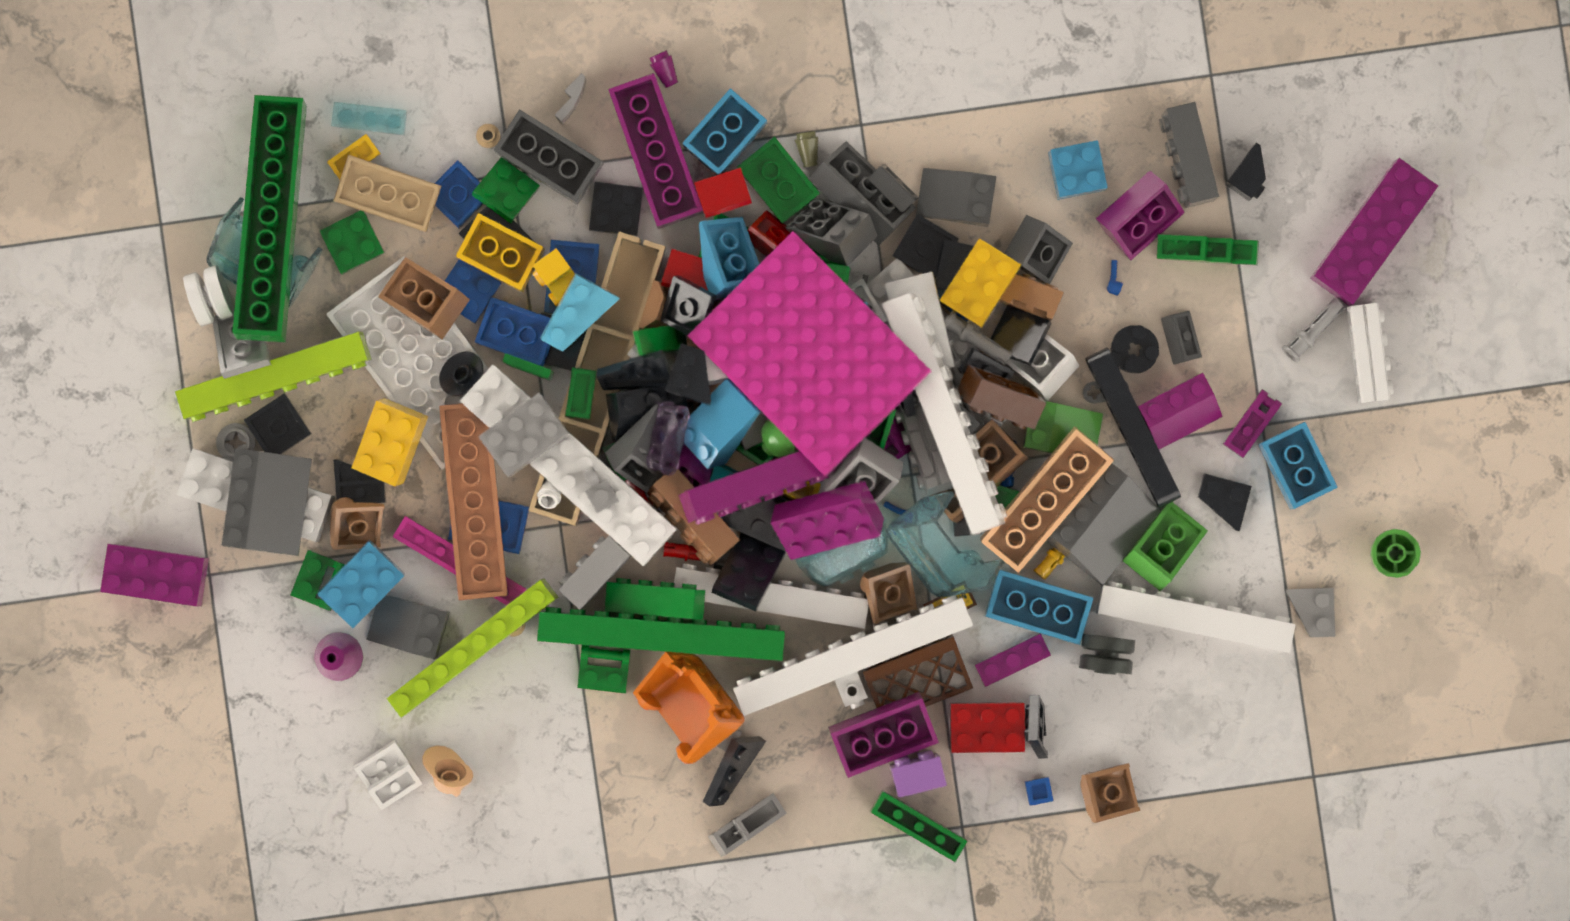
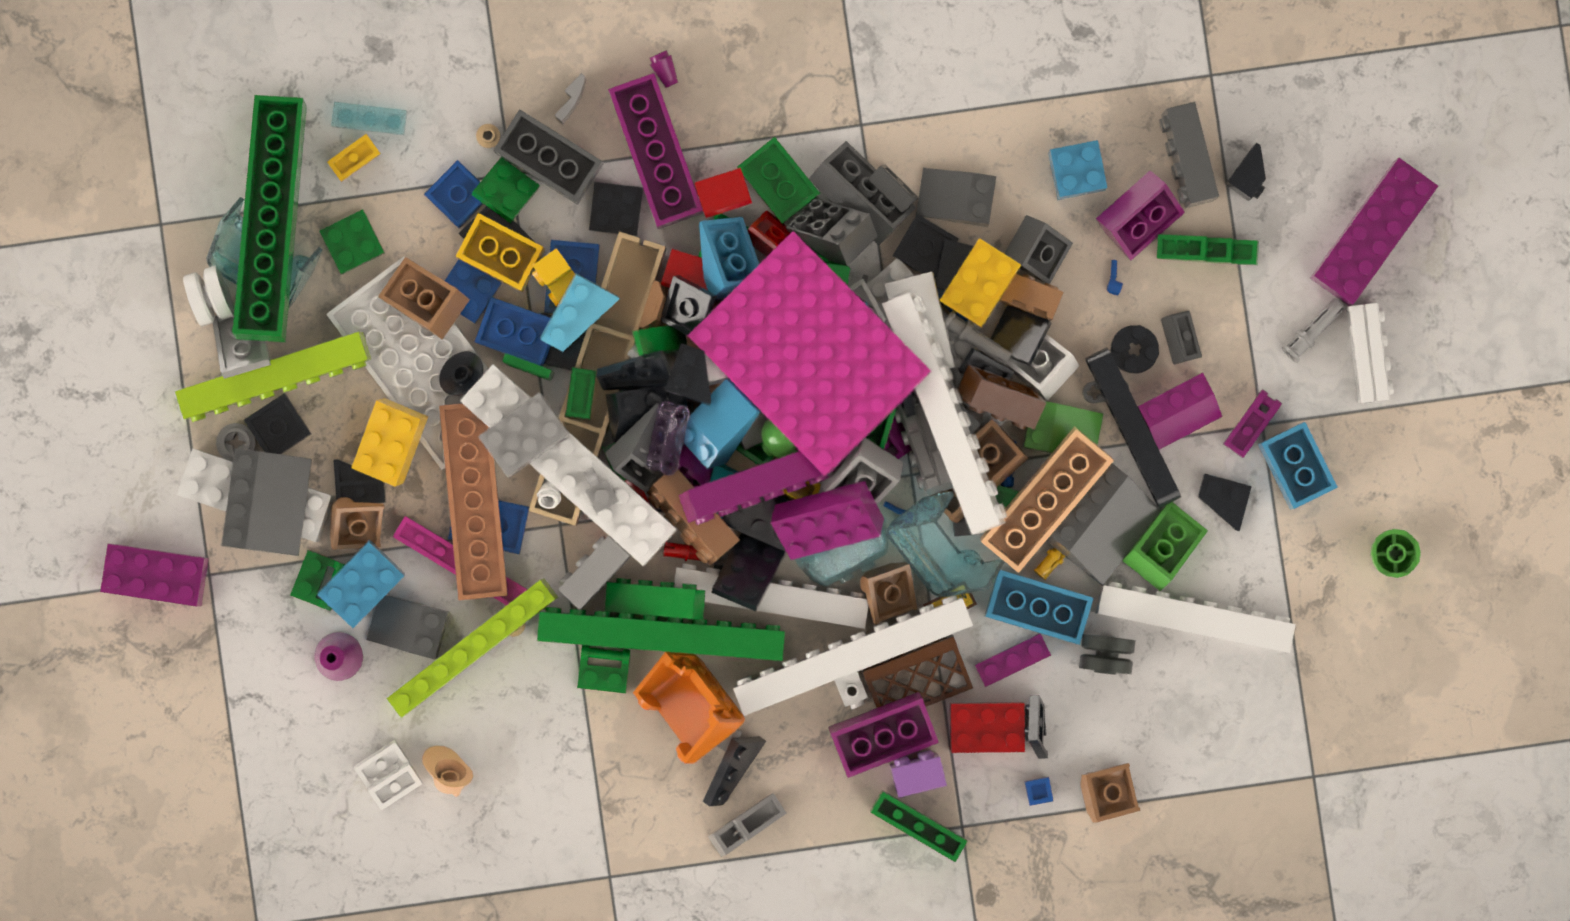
tan tile [333,155,442,232] -> none
dark azure brick [682,88,767,175] -> none
olive cone [795,131,818,167] -> none
light grey wing [1285,588,1335,637] -> none

